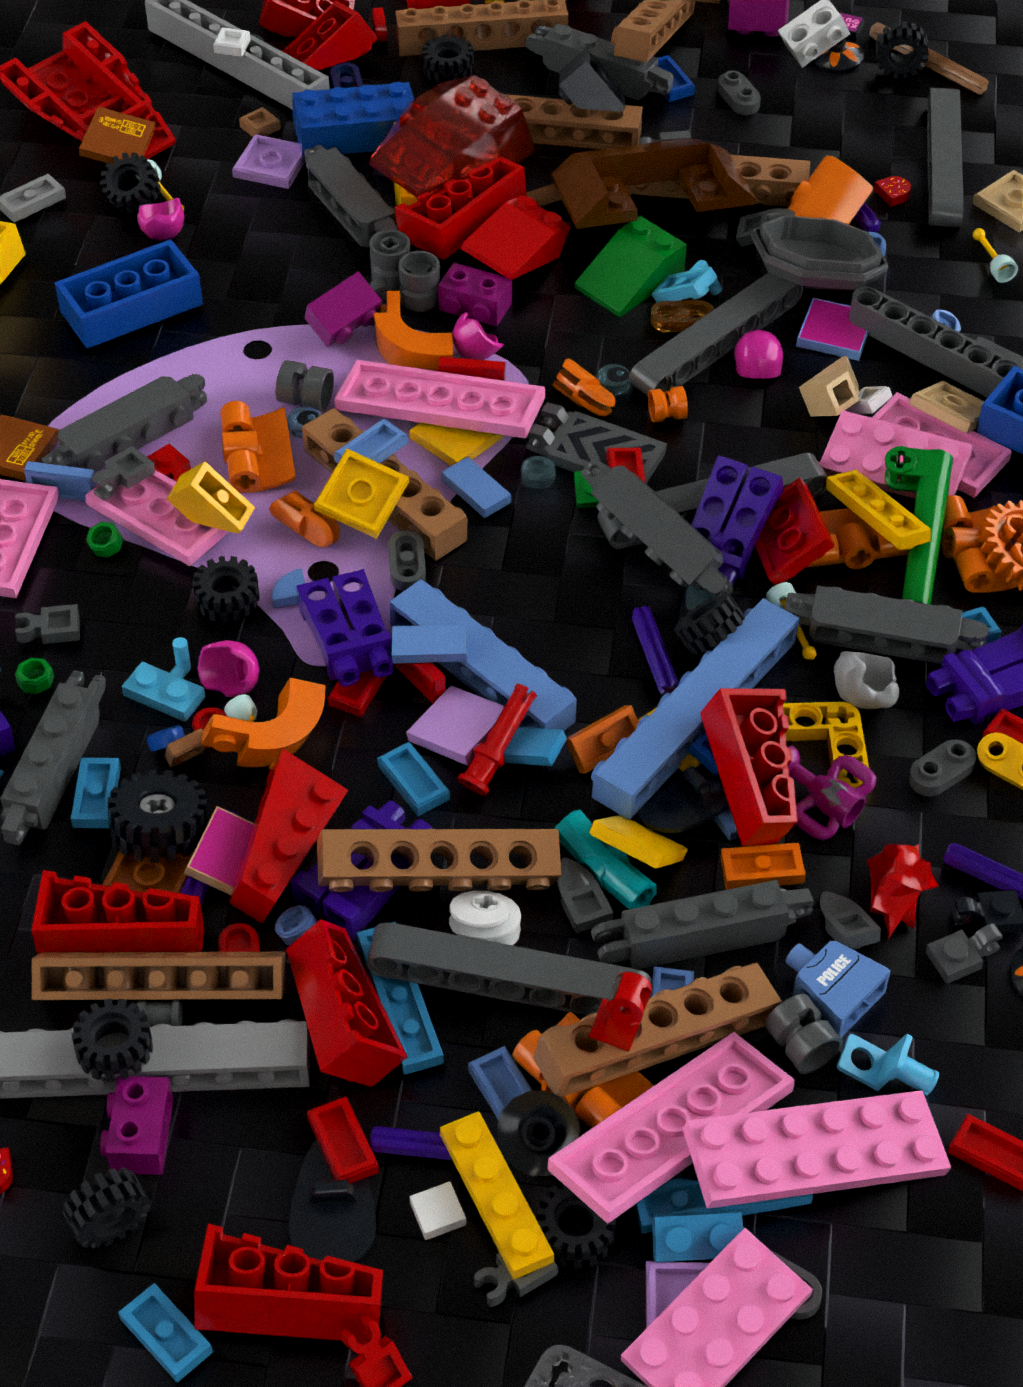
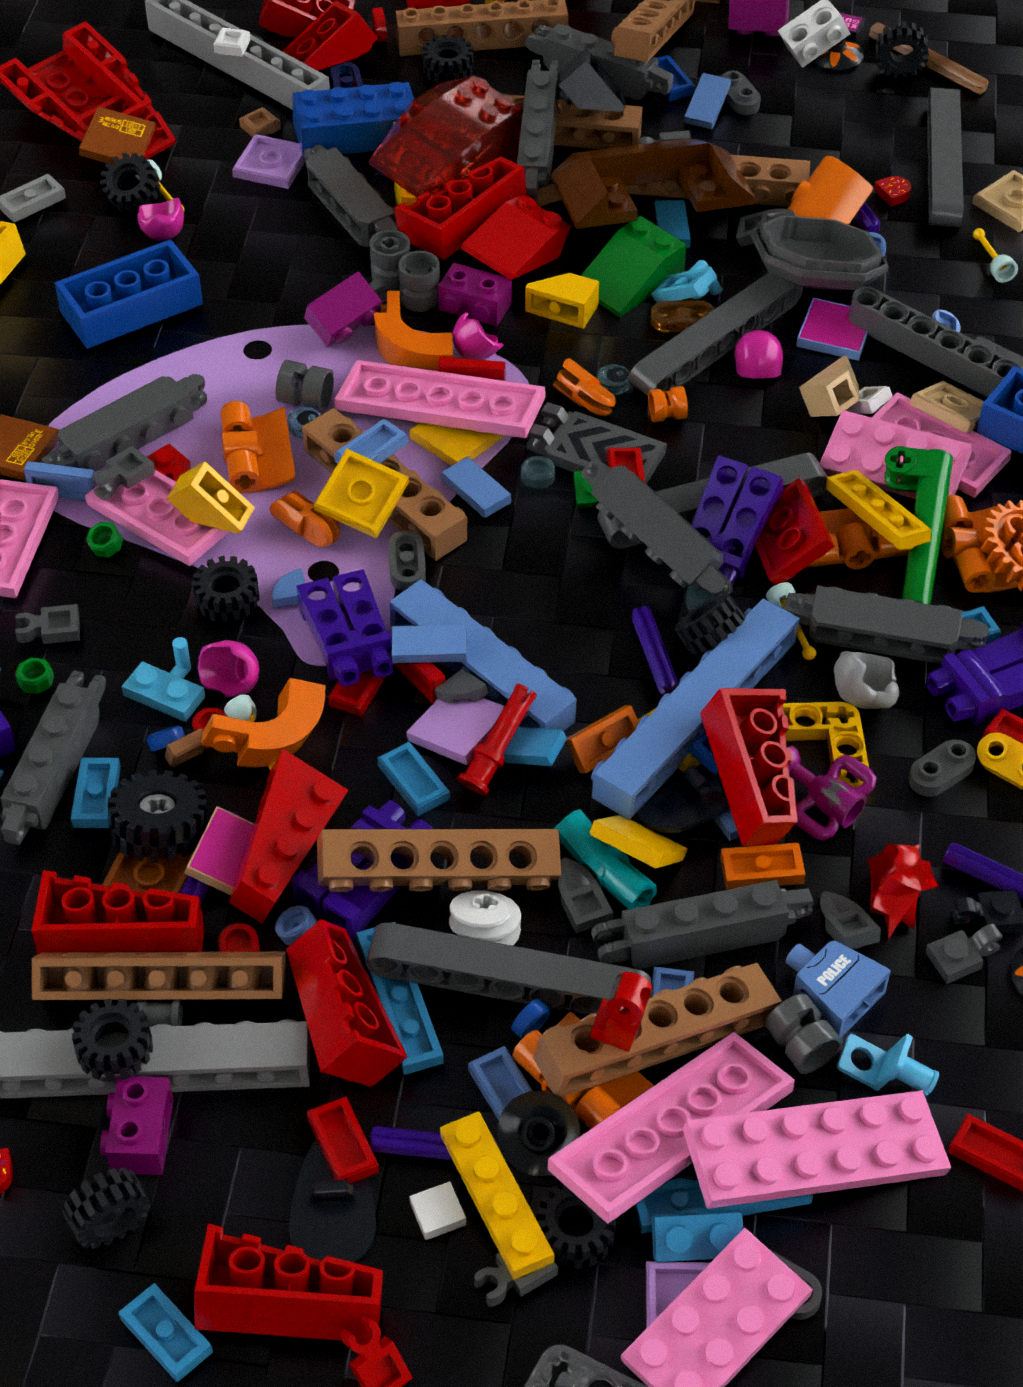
none -> dark grey tile [435,669,489,703]
none -> blue tile [511,999,550,1039]
none -> dark grey hinge [517,60,559,200]
none -> yellow slope [525,273,599,329]
none -> dark azure tile [654,200,691,248]
none -> medium blue tile [684,73,731,130]

